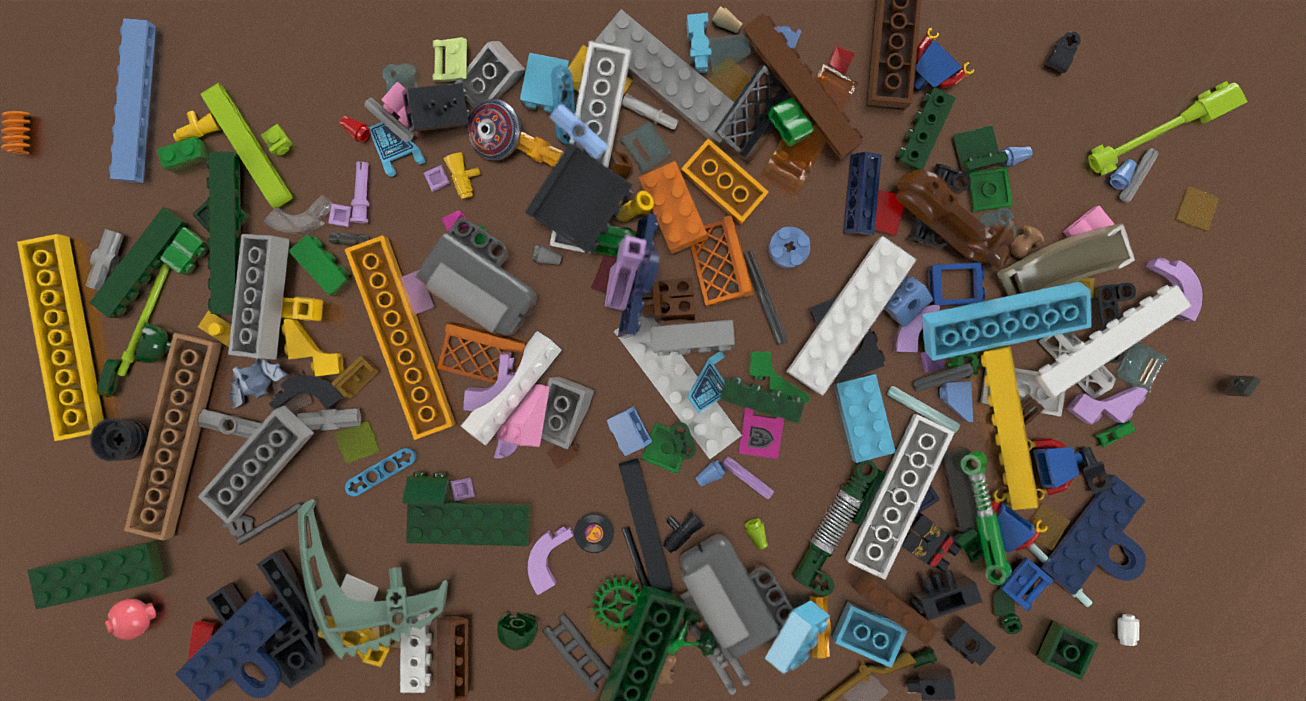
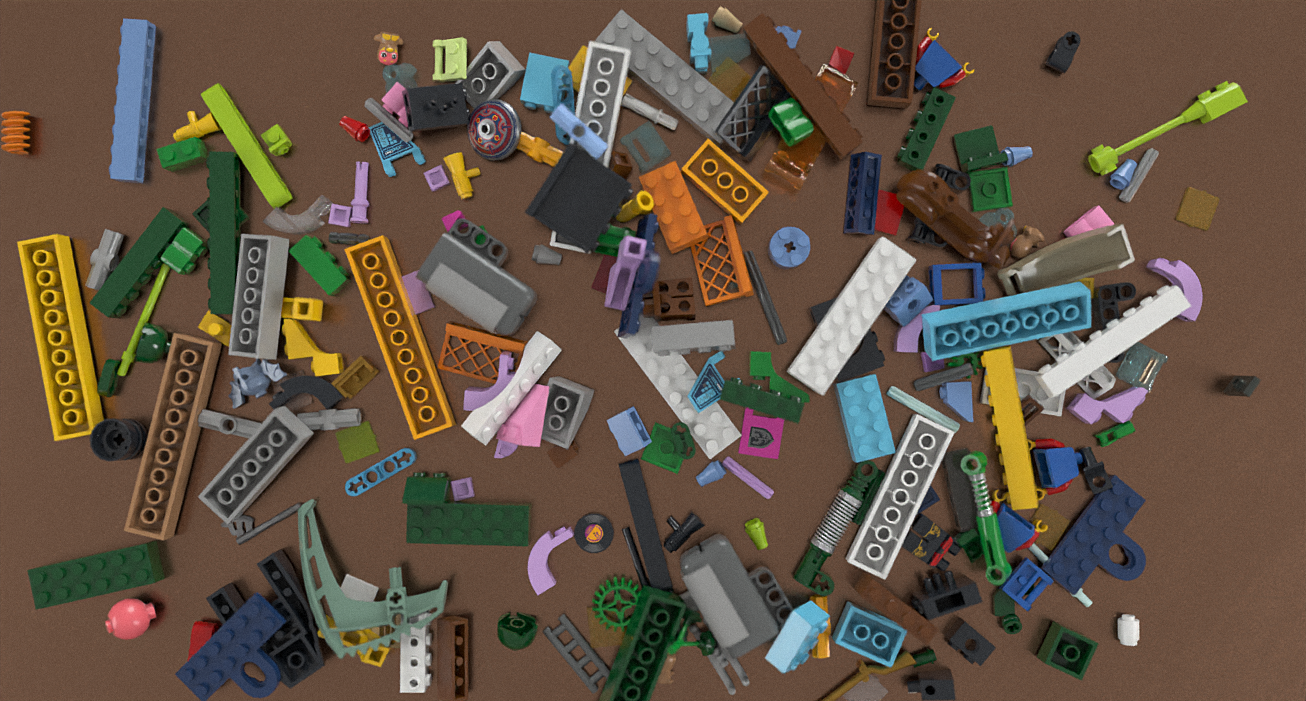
none -> animal [373,31,403,66]

